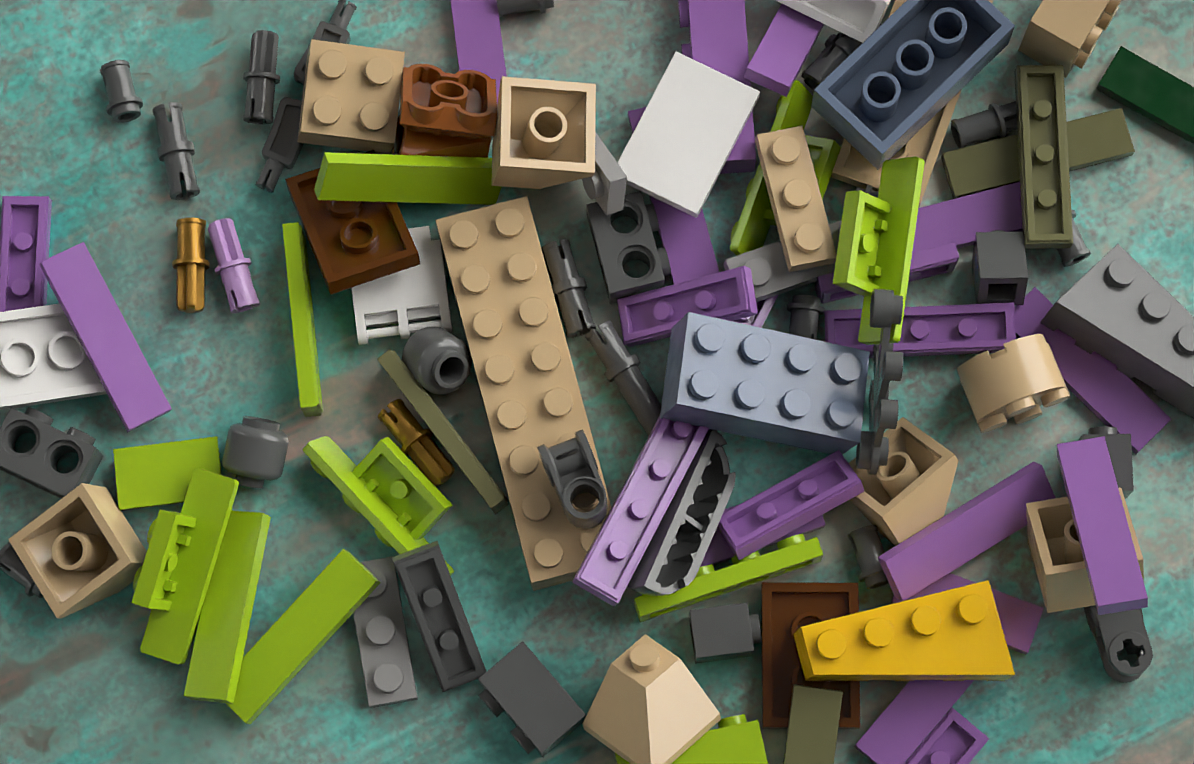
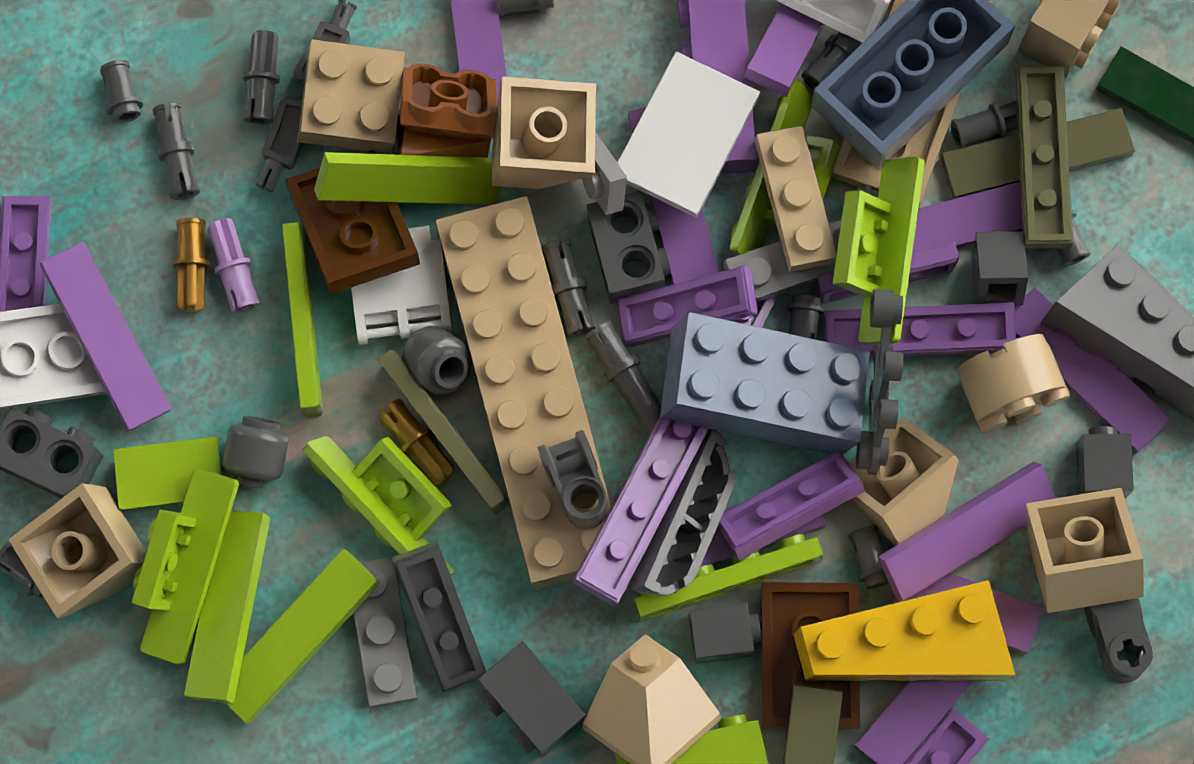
medium lavender tile [1057,436,1148,615] -> none

